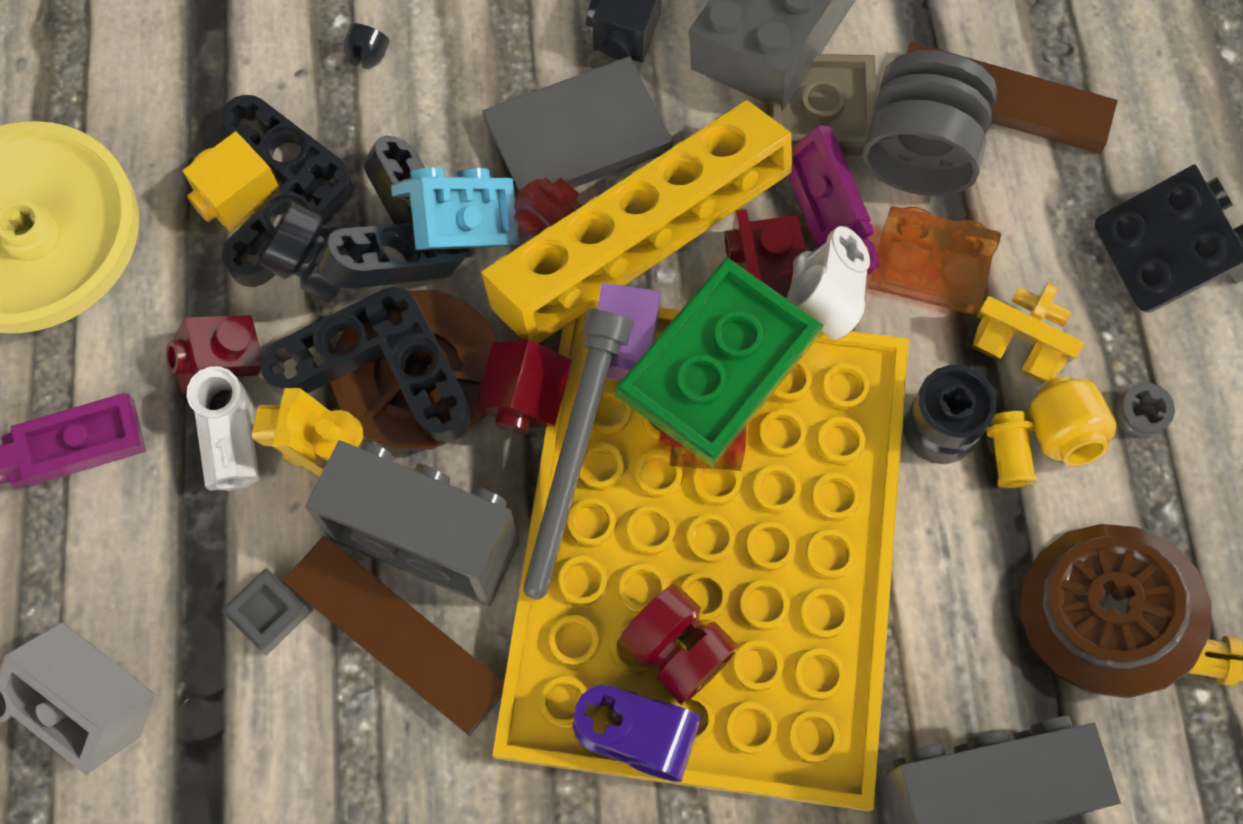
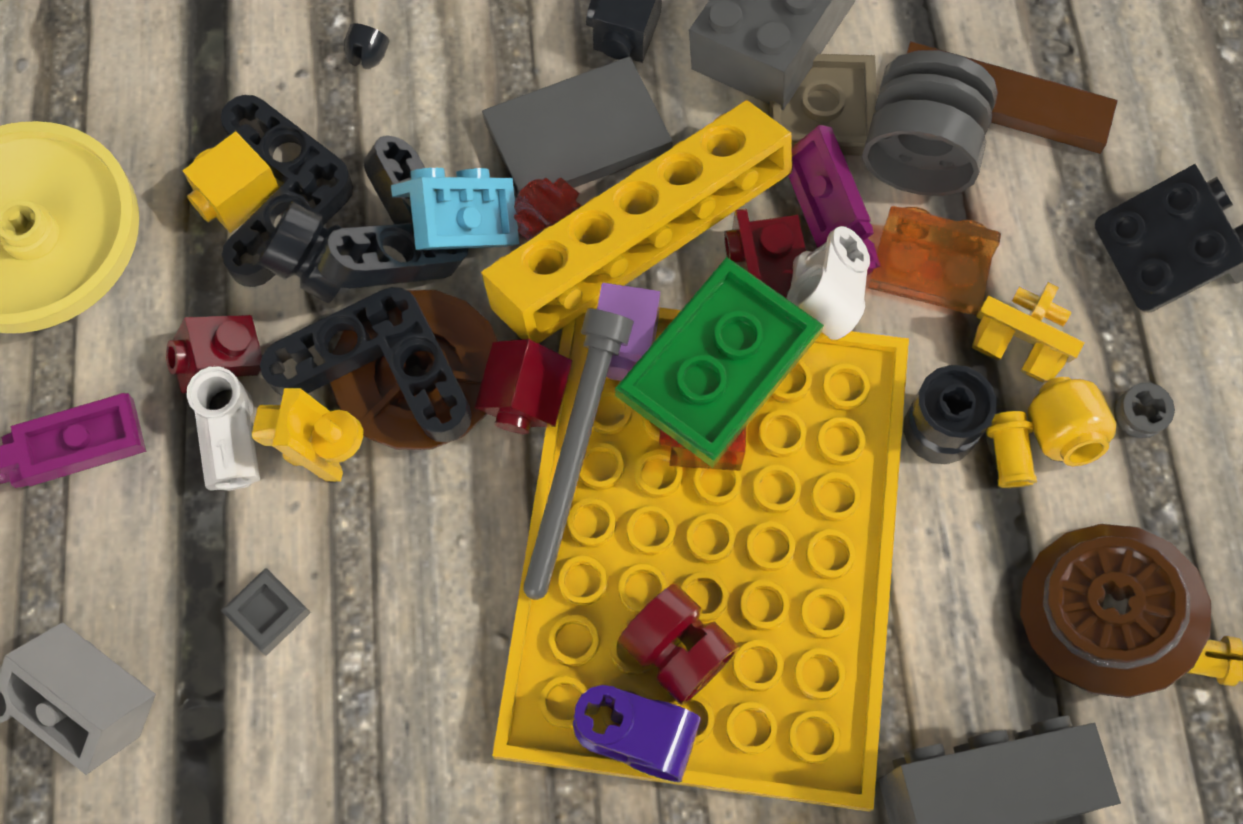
reddish brown tile [283,535,504,736] -> none
dark grey brick [305,440,519,607] -> none

